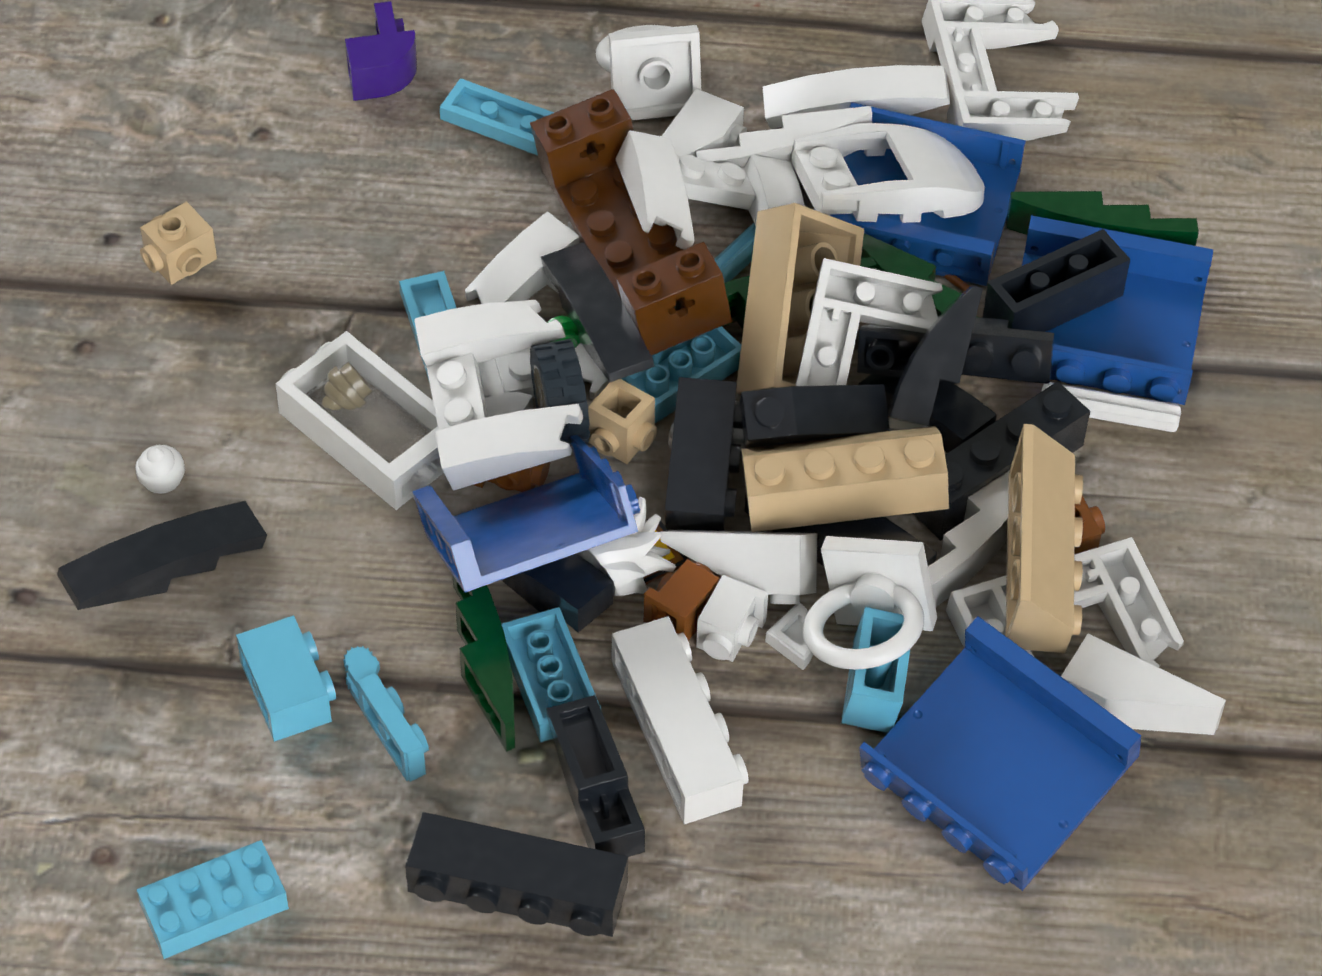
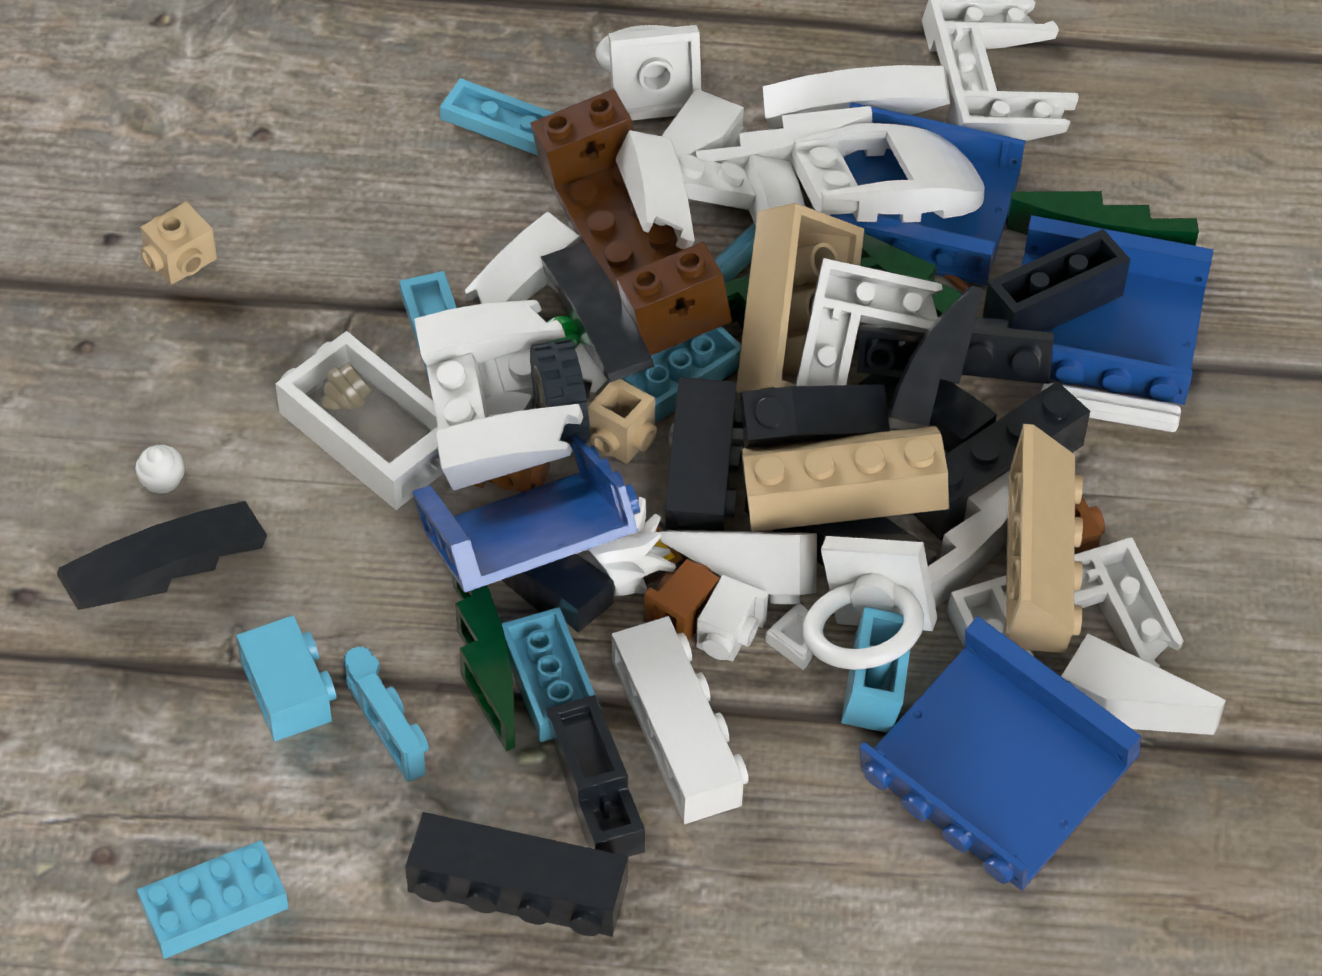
dark purple brick [345,1,417,101] -> none

